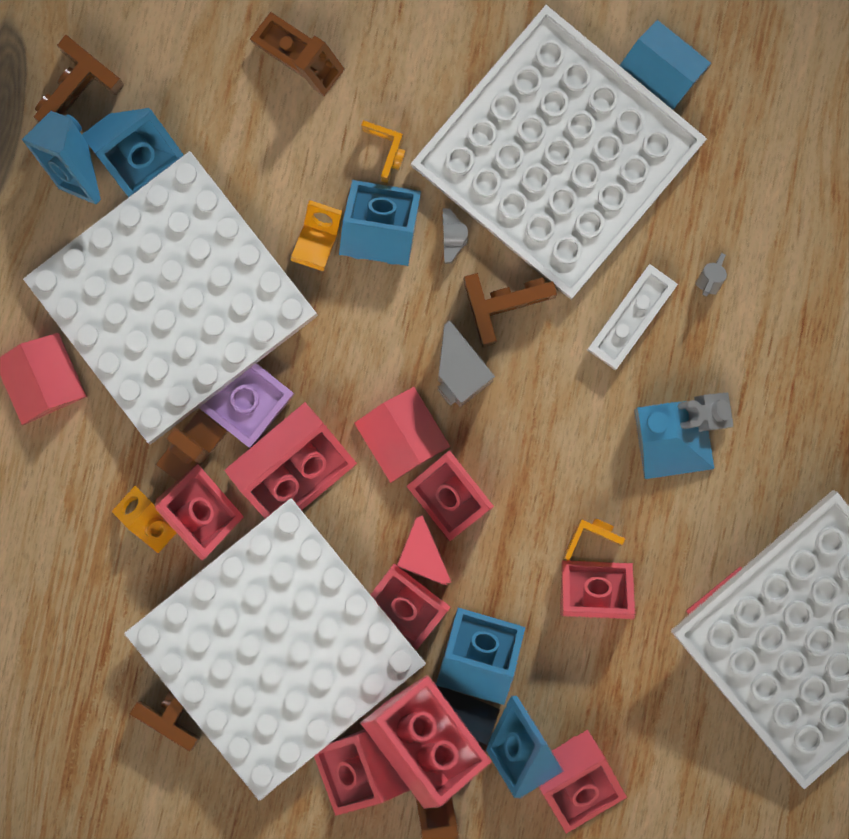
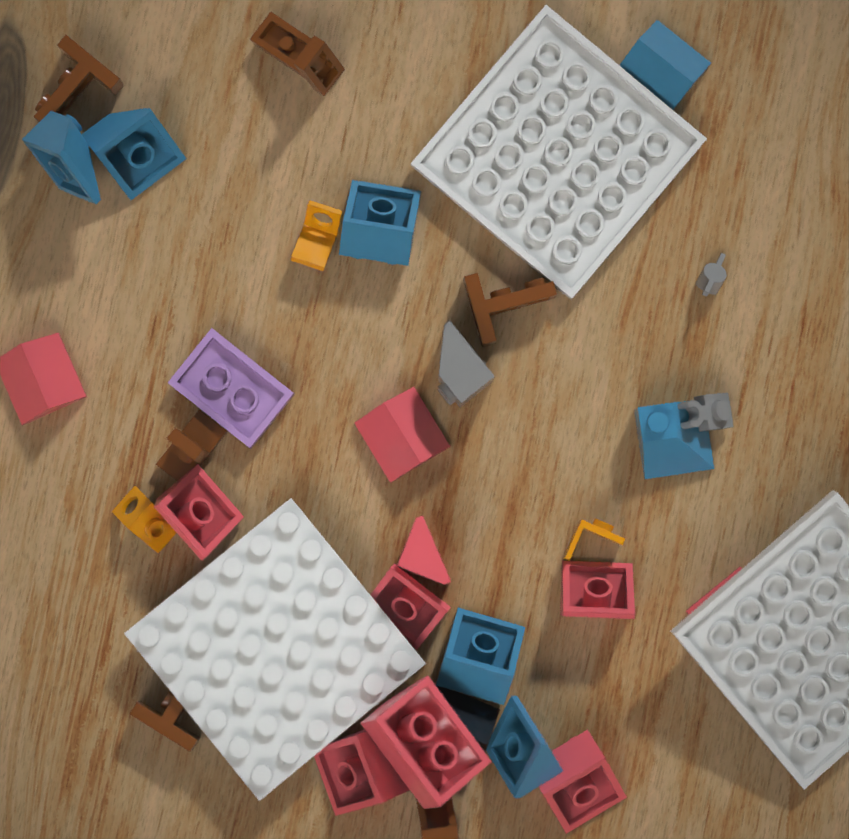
white plate [23,151,318,445] -> none
coral slope [224,402,357,519] -> none
light orange bracket [361,120,406,184] -> none
coral slope [406,450,494,541] -> none
light grey piece [443,208,468,263] -> none
white plate [587,264,678,370] -> none

